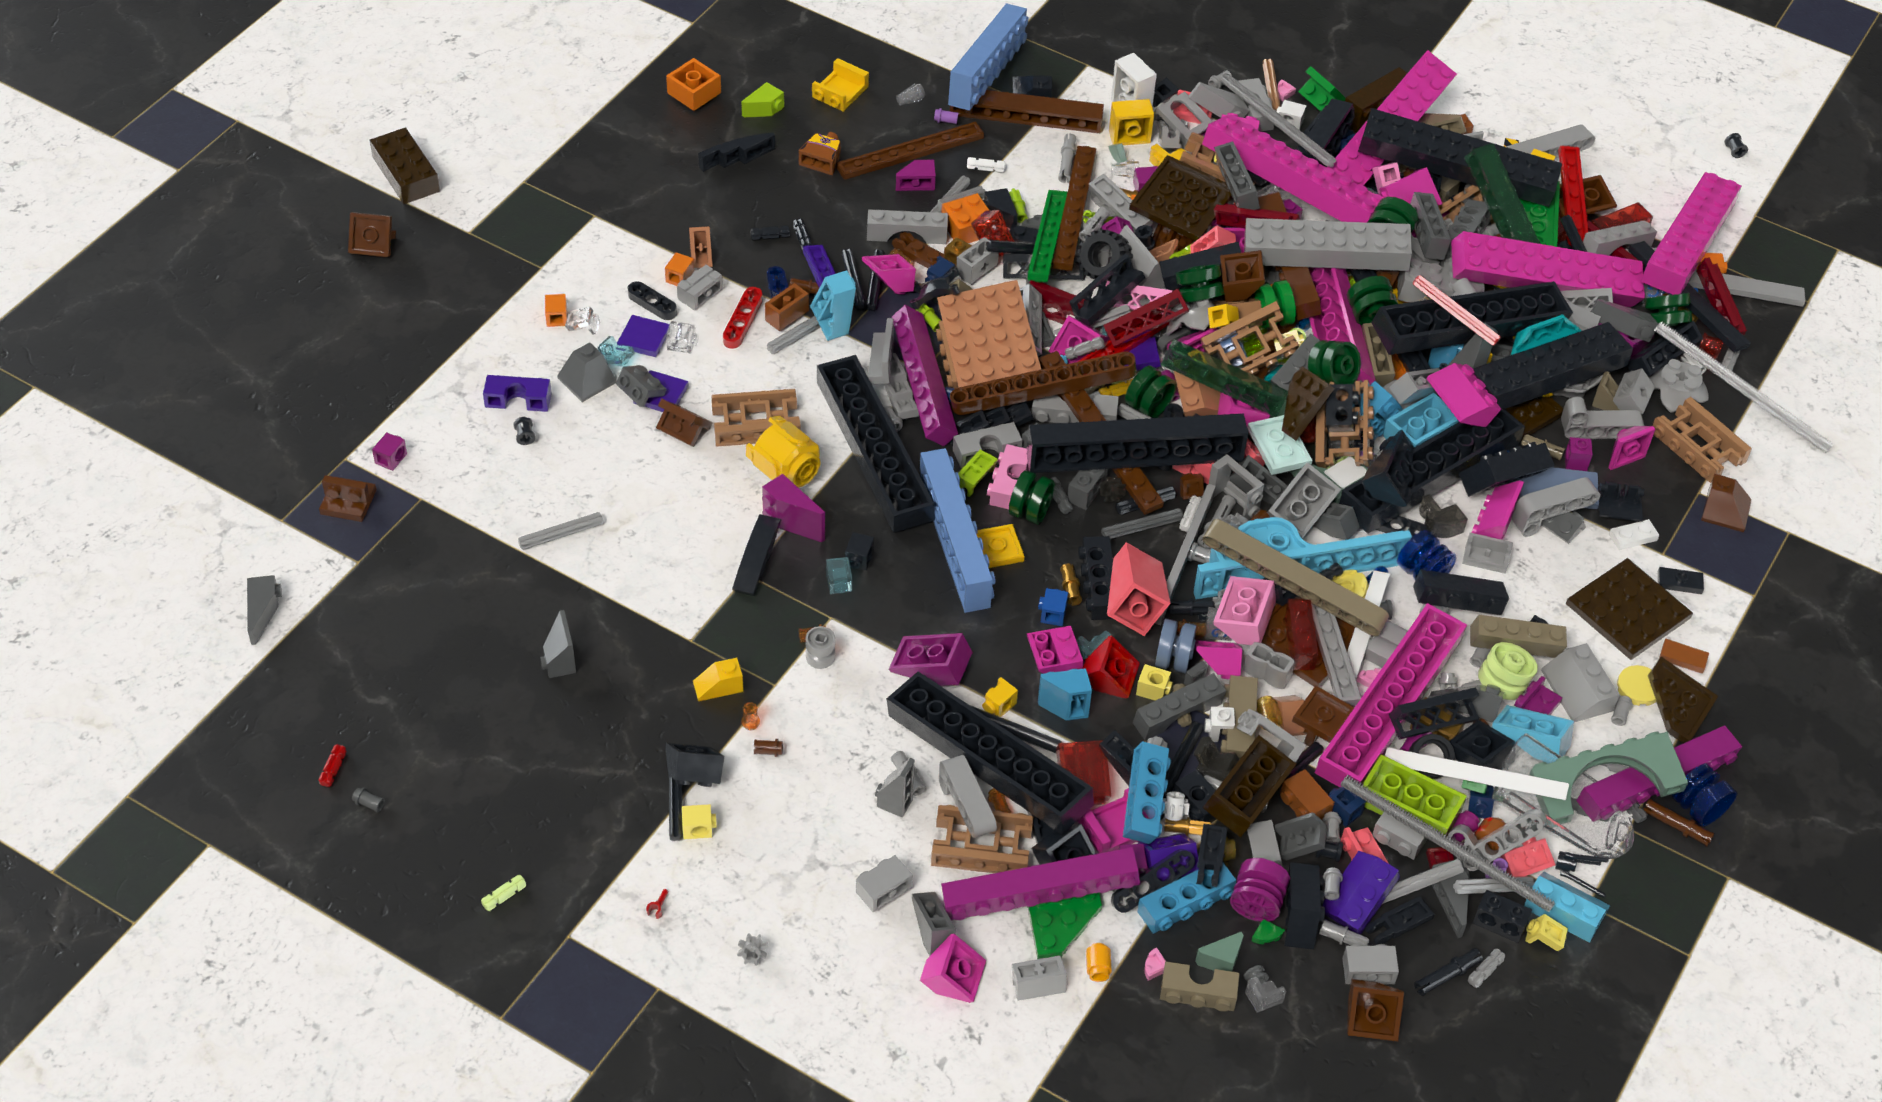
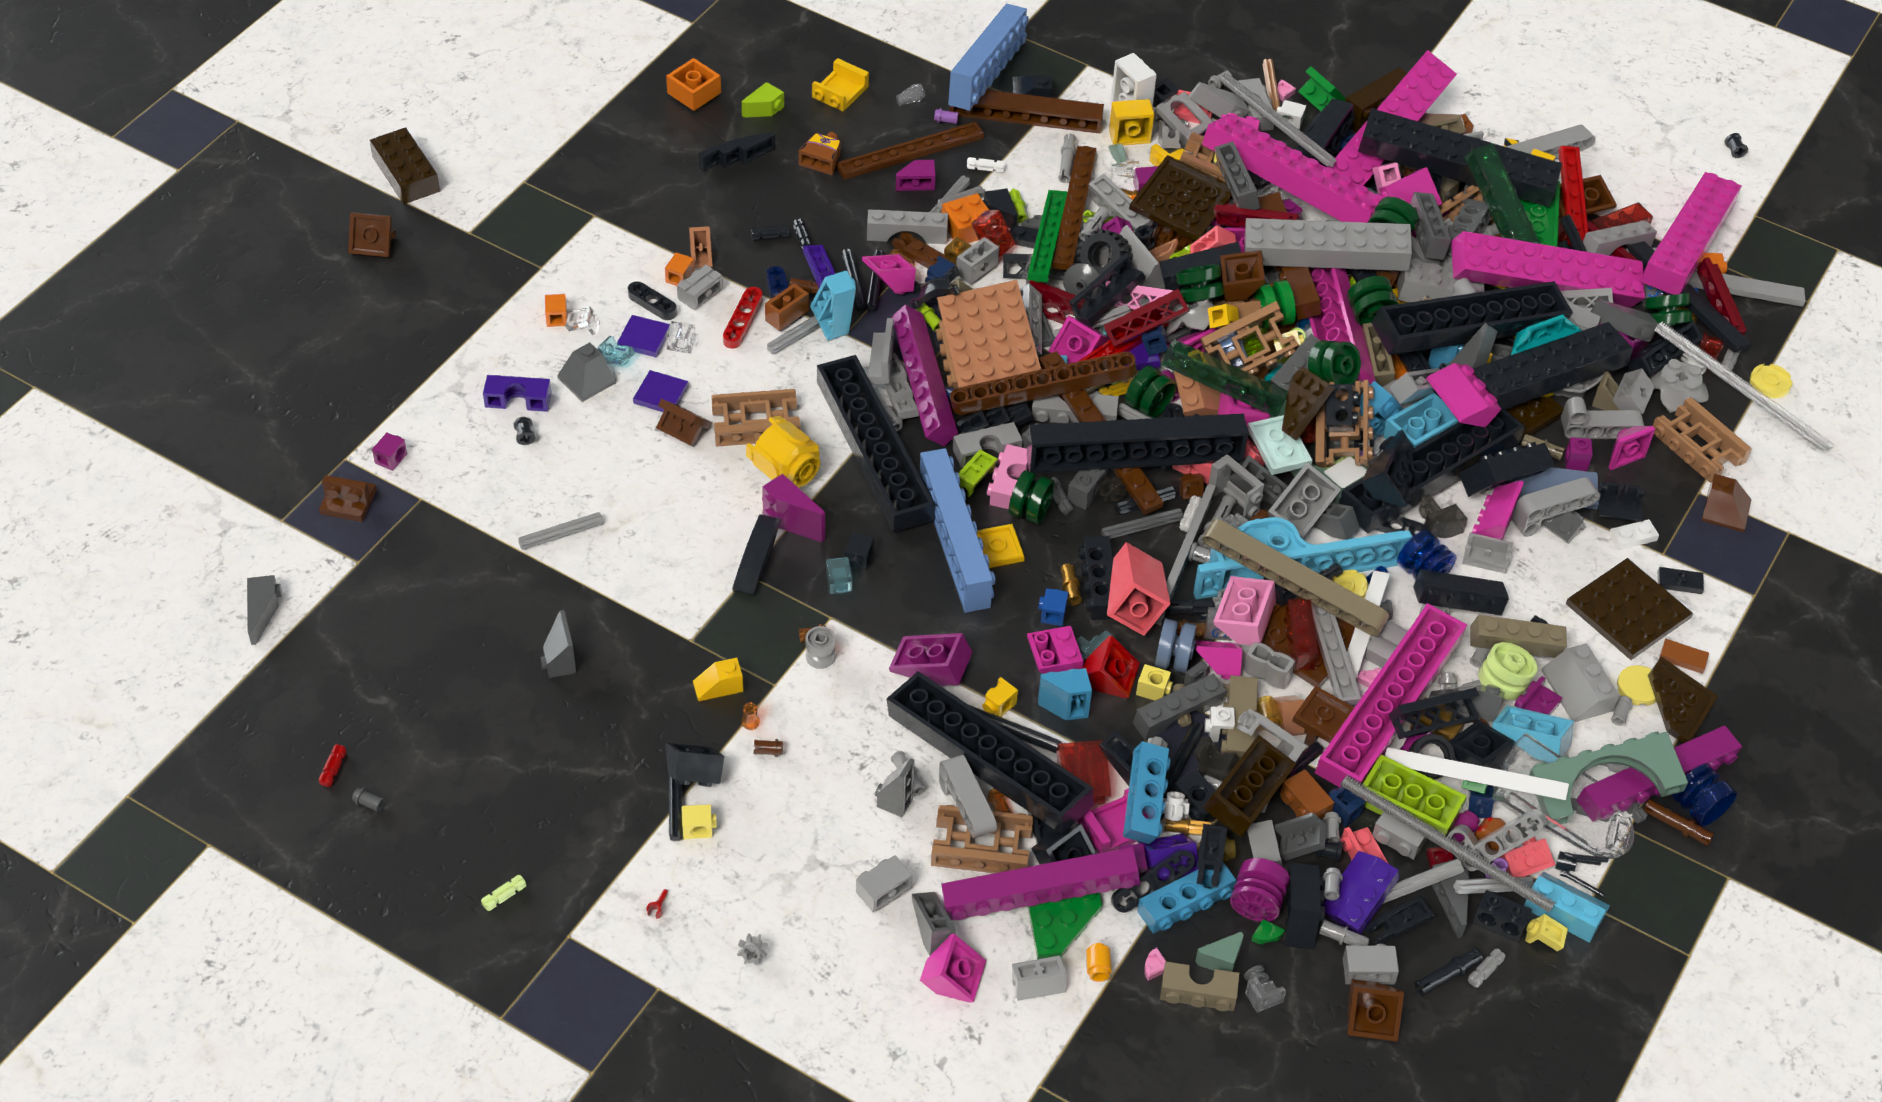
dark grey bracket [616,365,667,407] -> none
black axle [986,240,1035,254] -> none
light grey axle [1065,337,1105,360] -> none
axle [1413,275,1500,346] -> none
none -> dark grey dish [1063,263,1100,298]
none -> dark blue brick [1142,325,1169,356]
none -> light yellow tile [1750,364,1793,398]

